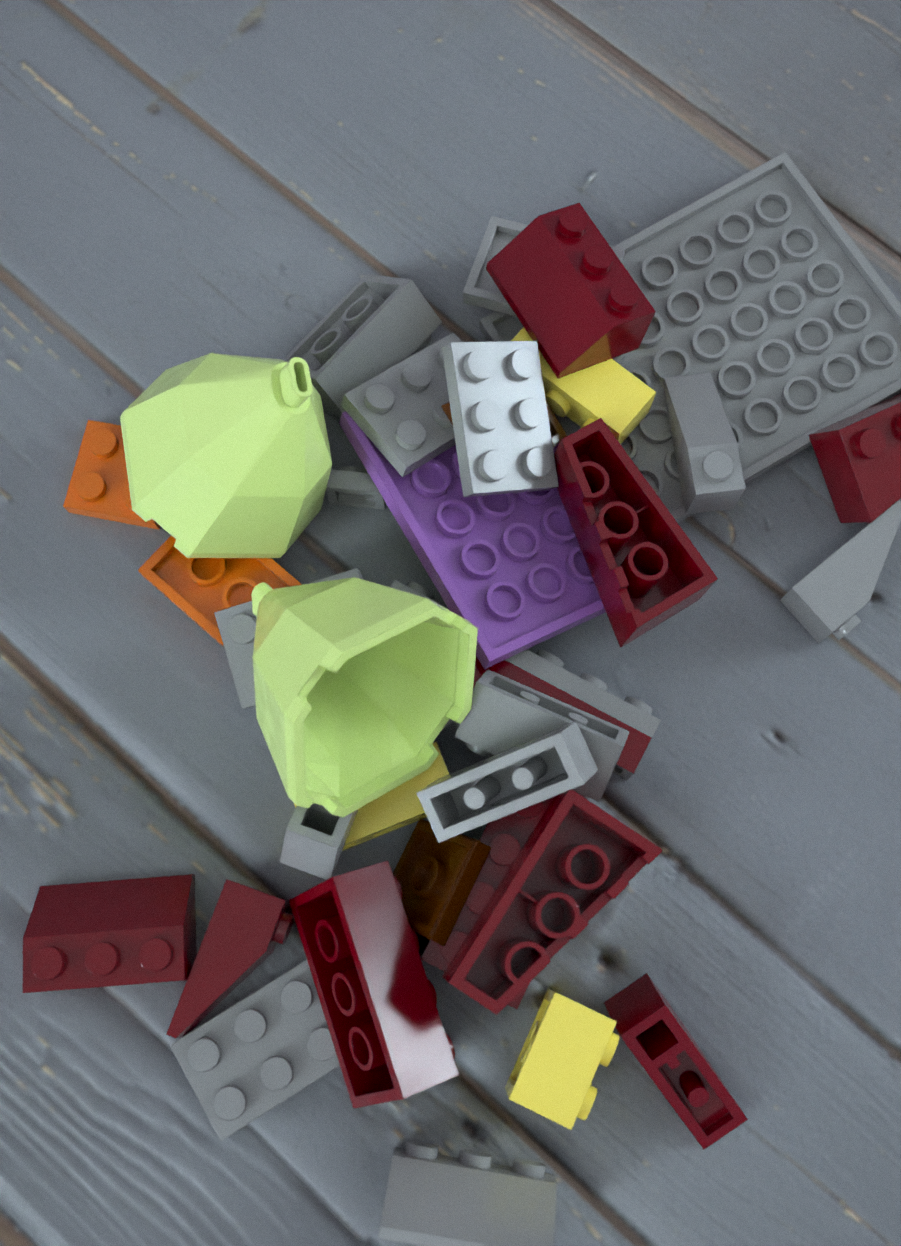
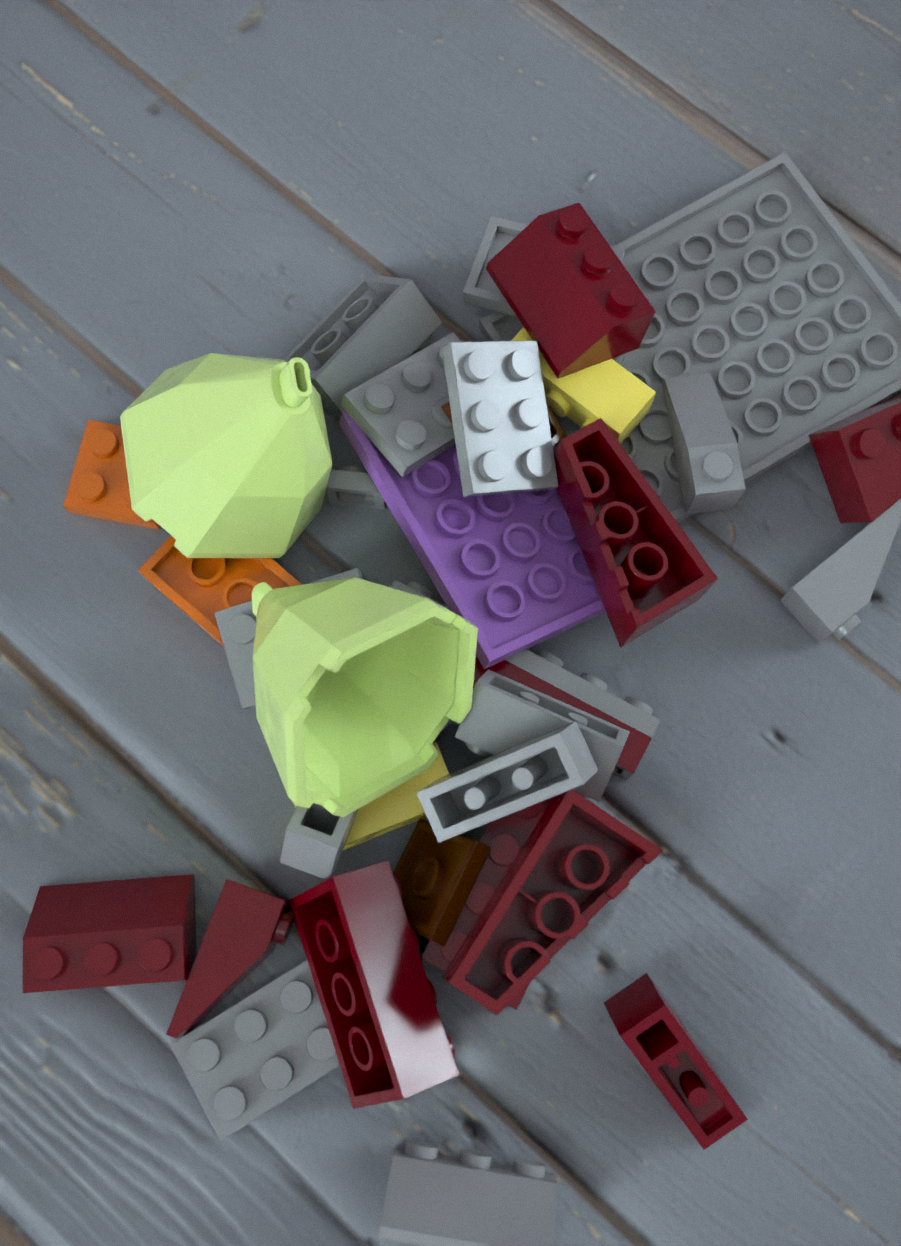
light yellow brick [505,989,620,1130] -> none

